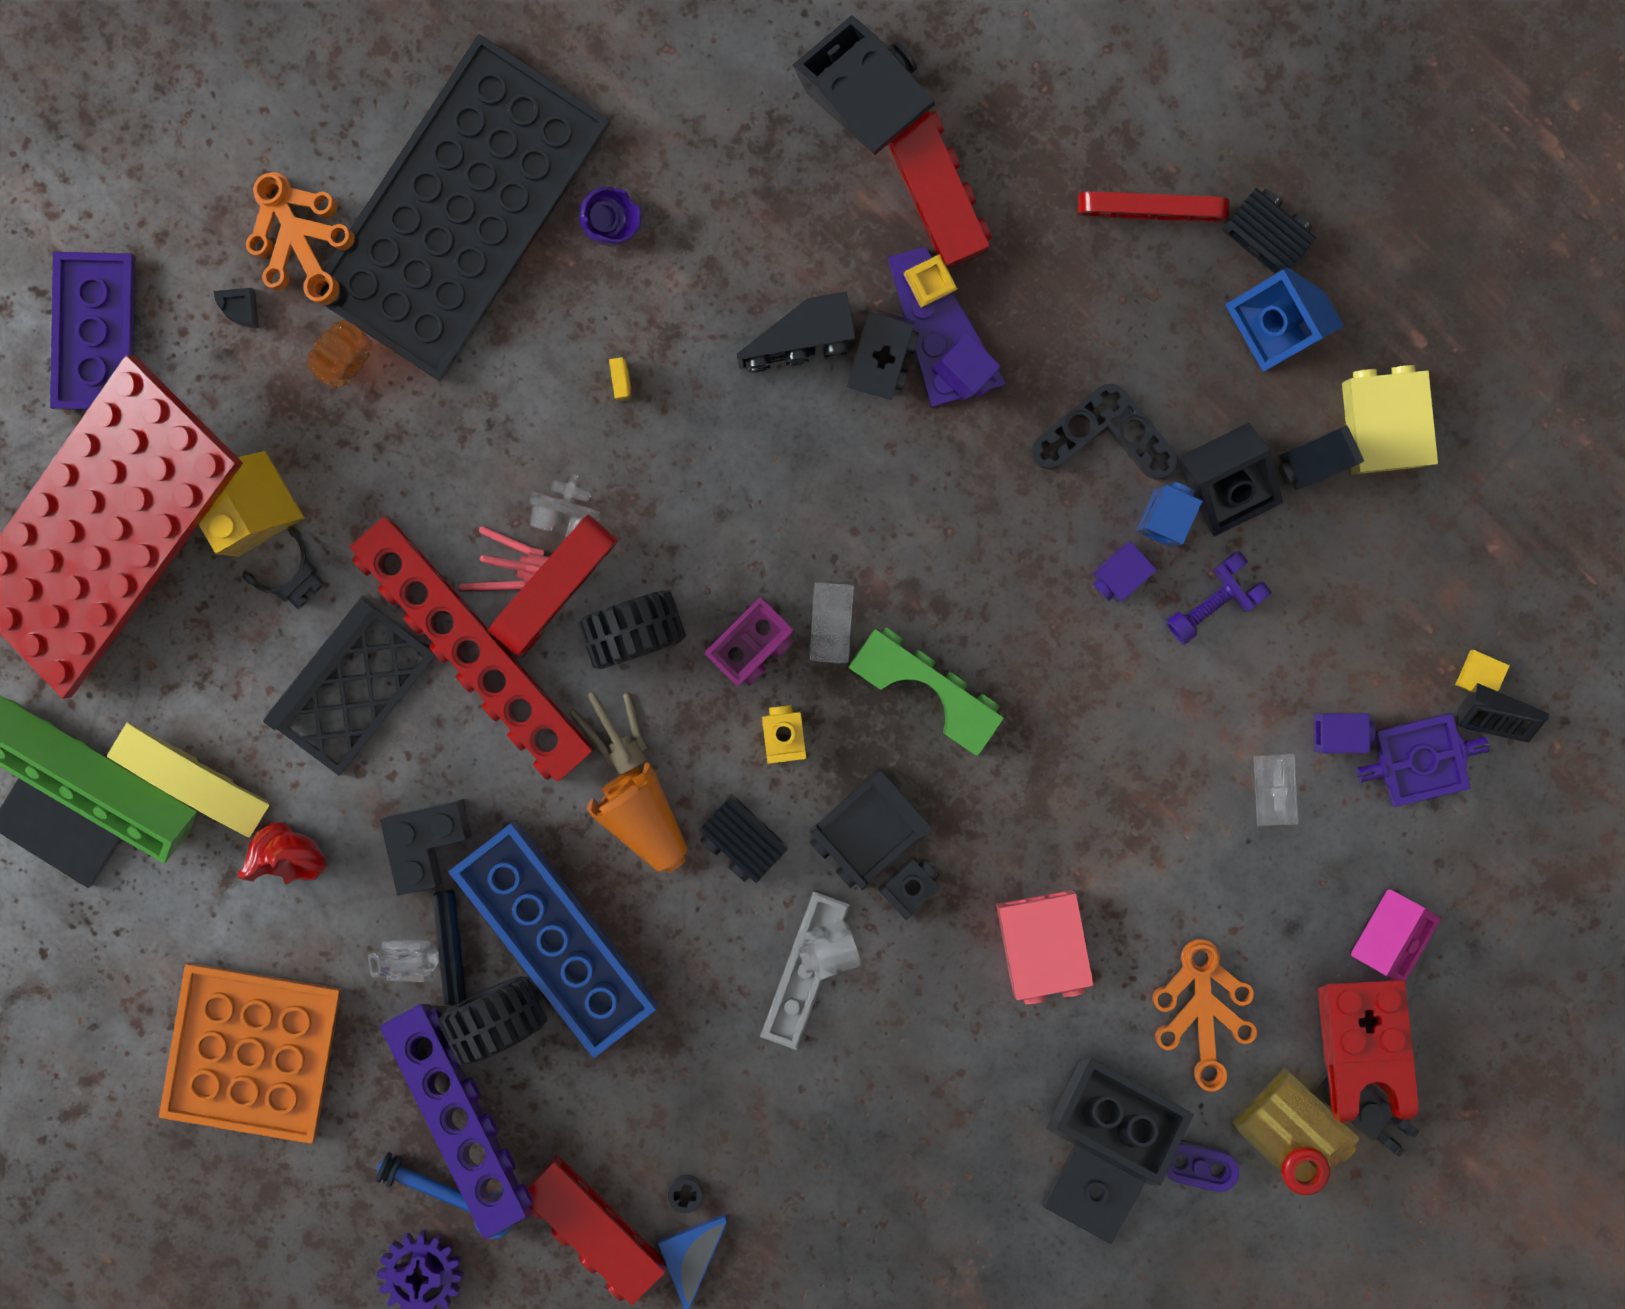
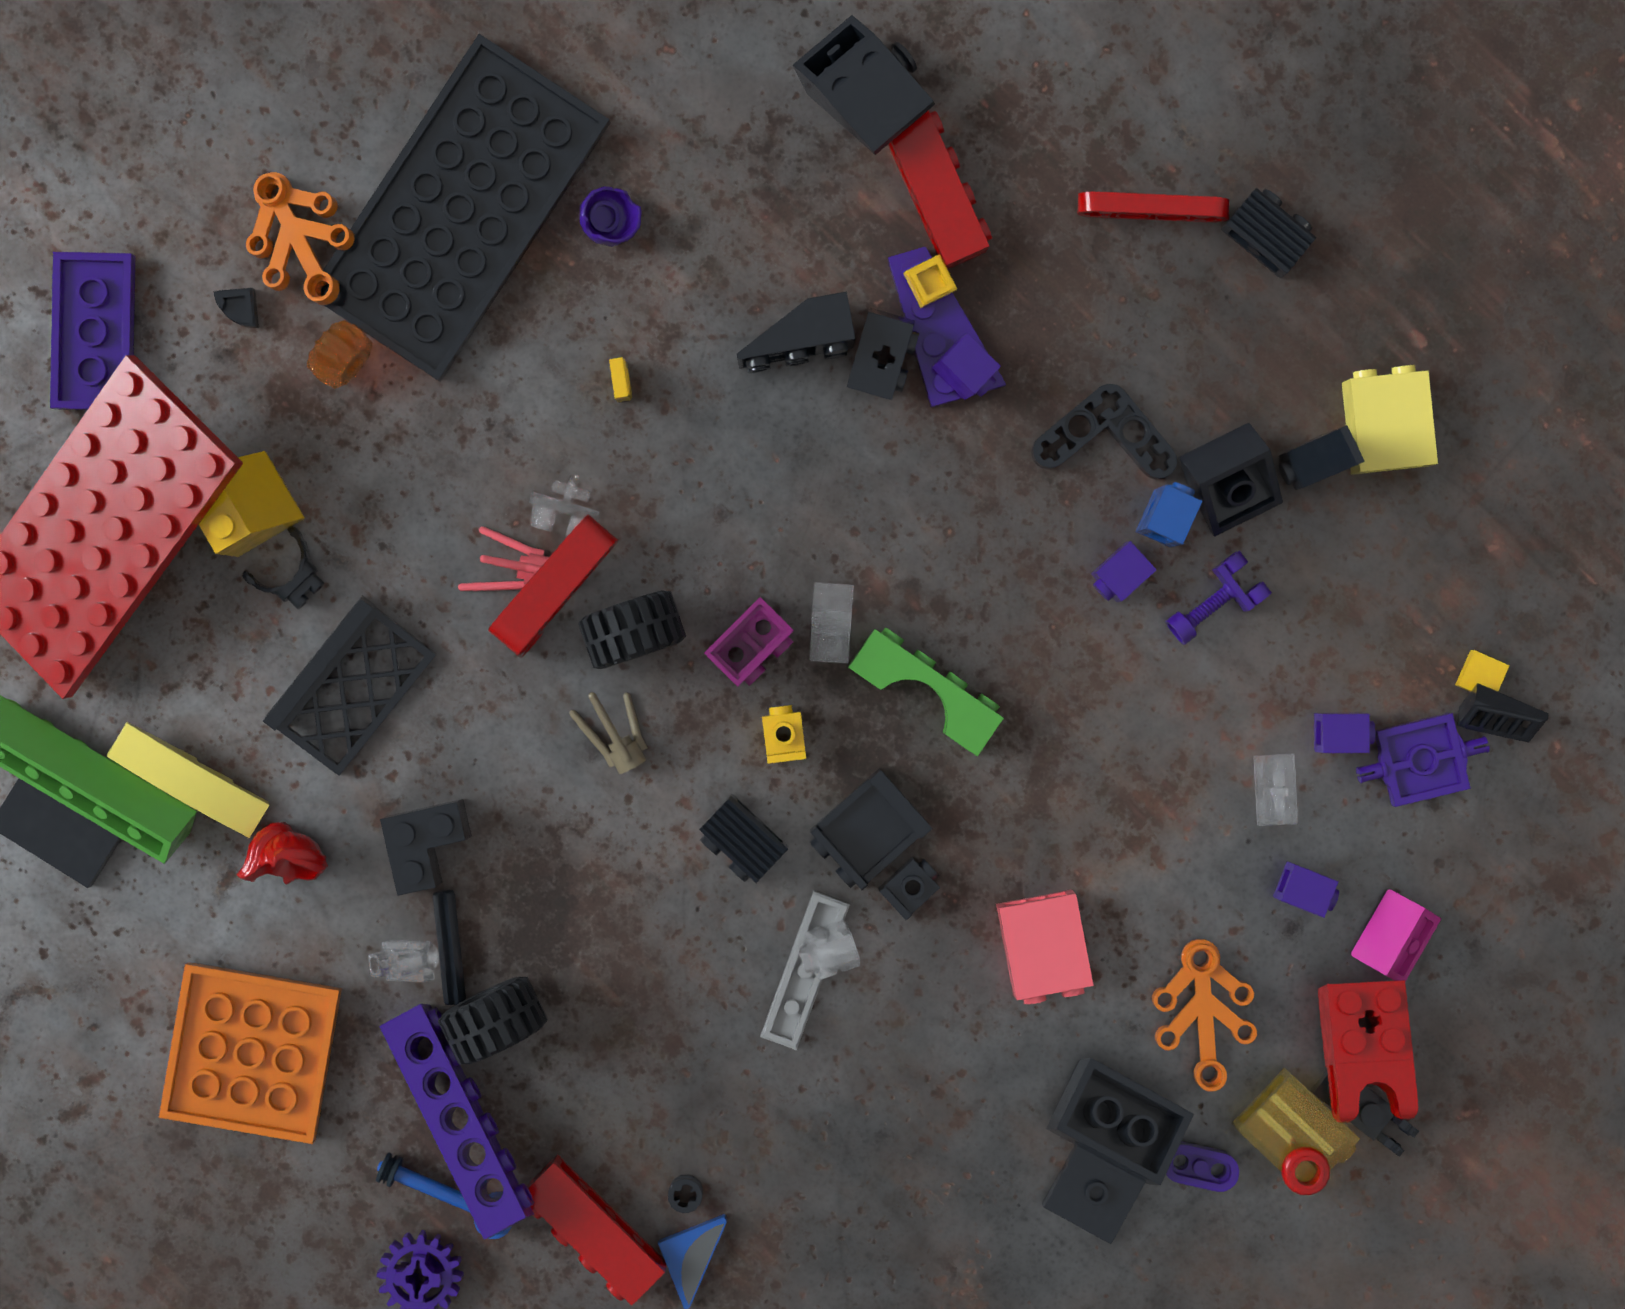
red brick [349,516,596,782] -> none
blue brick [449,820,658,1058] -> none
orange cone [586,762,688,873] -> none
blue slope [1225,267,1344,372] -> none
none -> dark purple brick [1273,861,1339,918]

